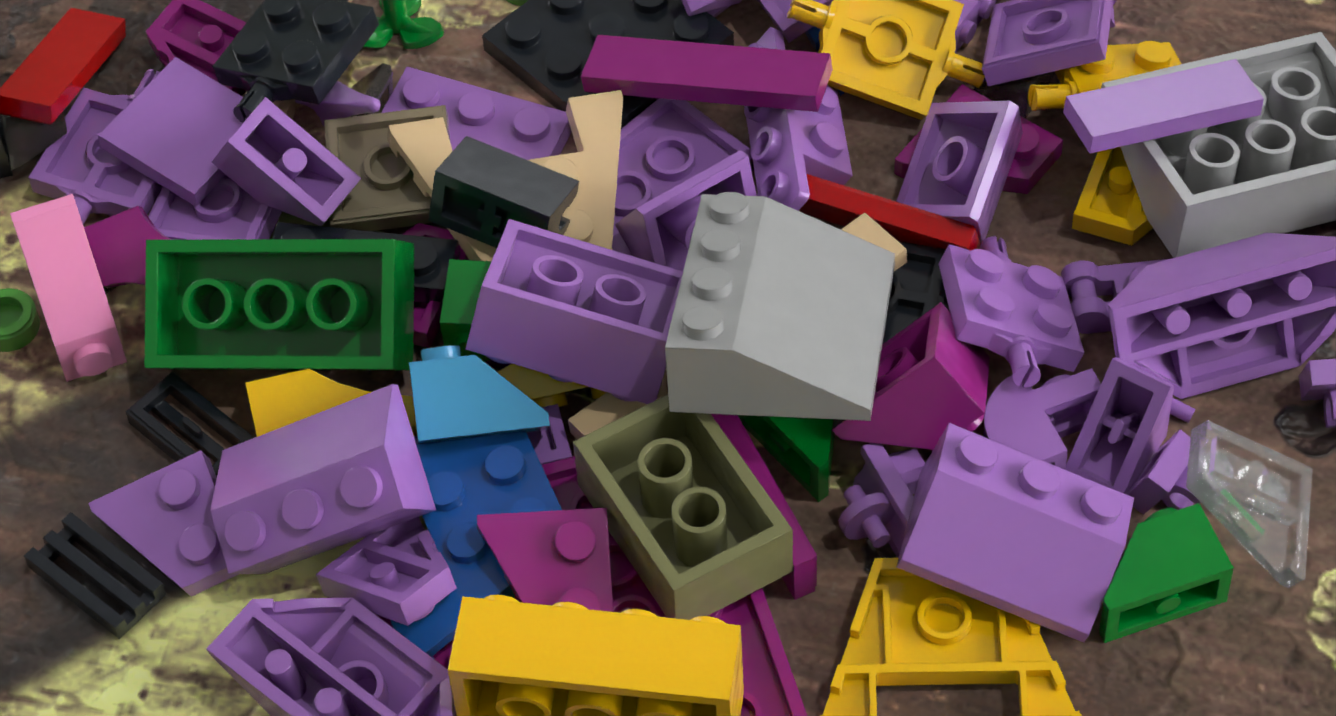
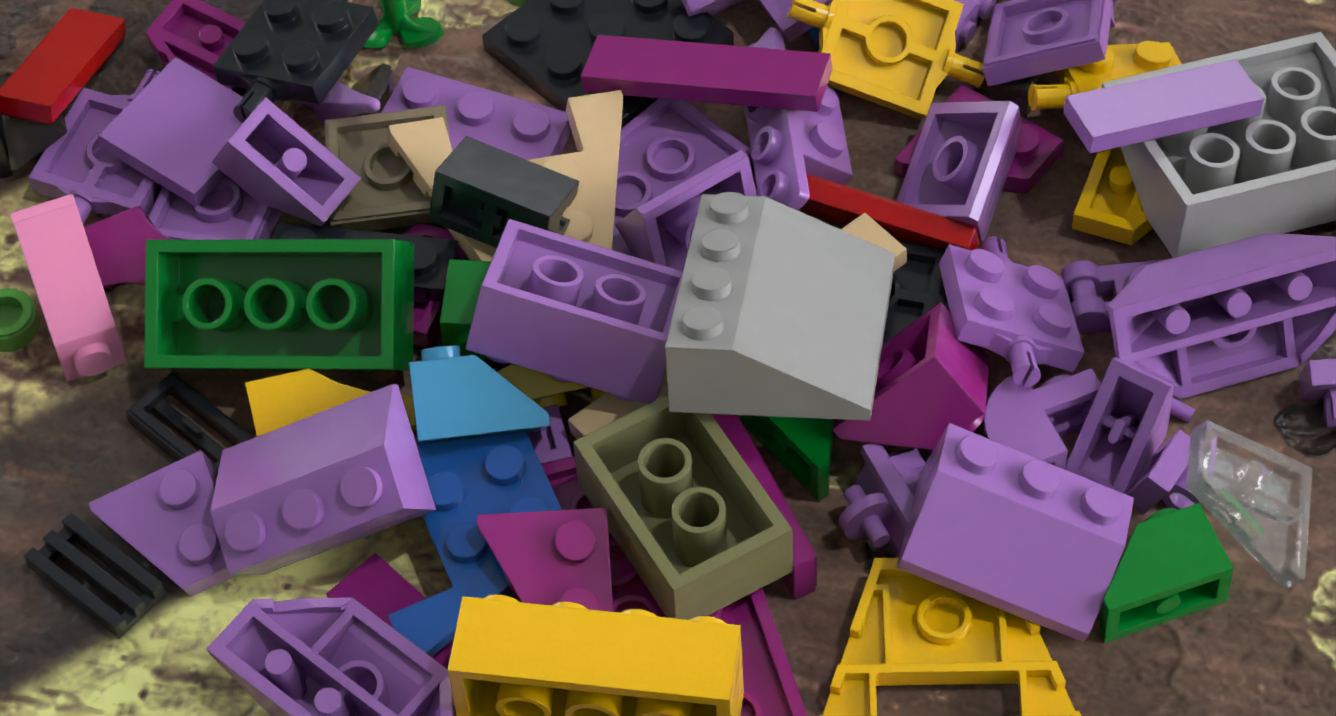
medium lavender wing [316,517,457,626] -> none

